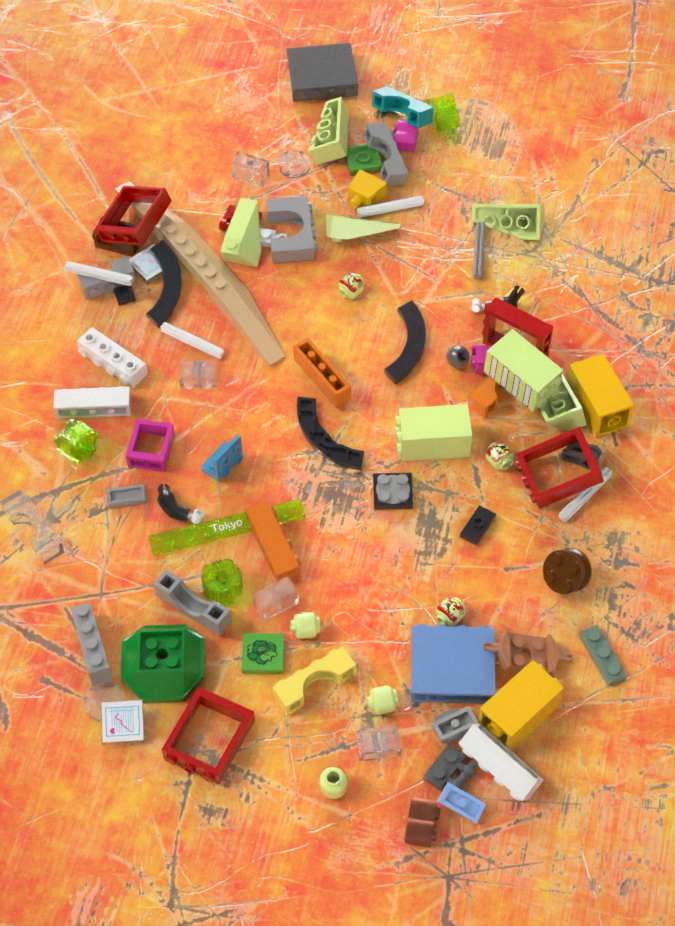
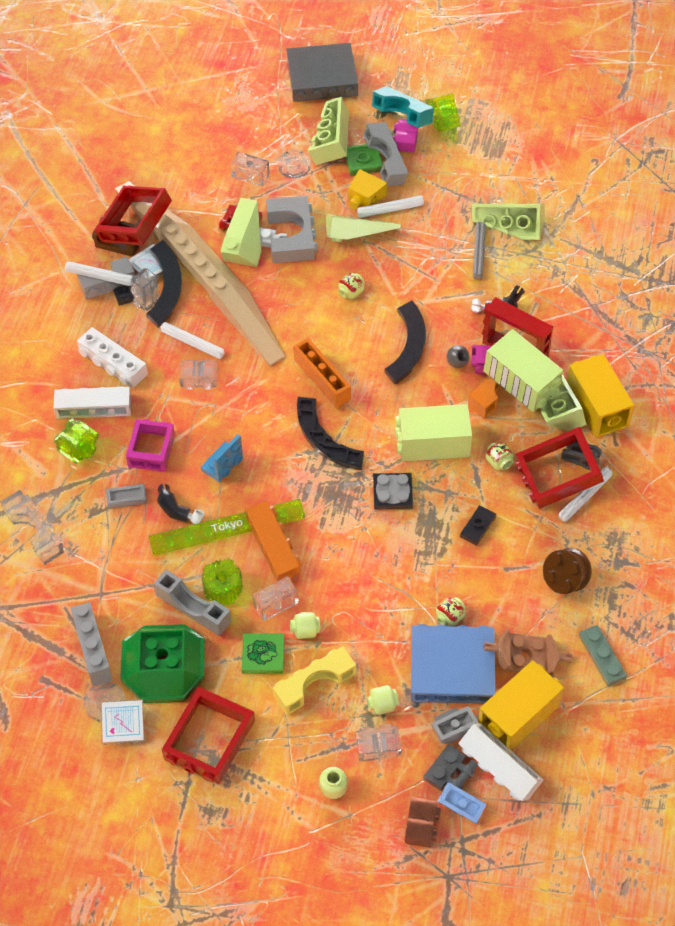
none -> clear brick [131,268,160,311]

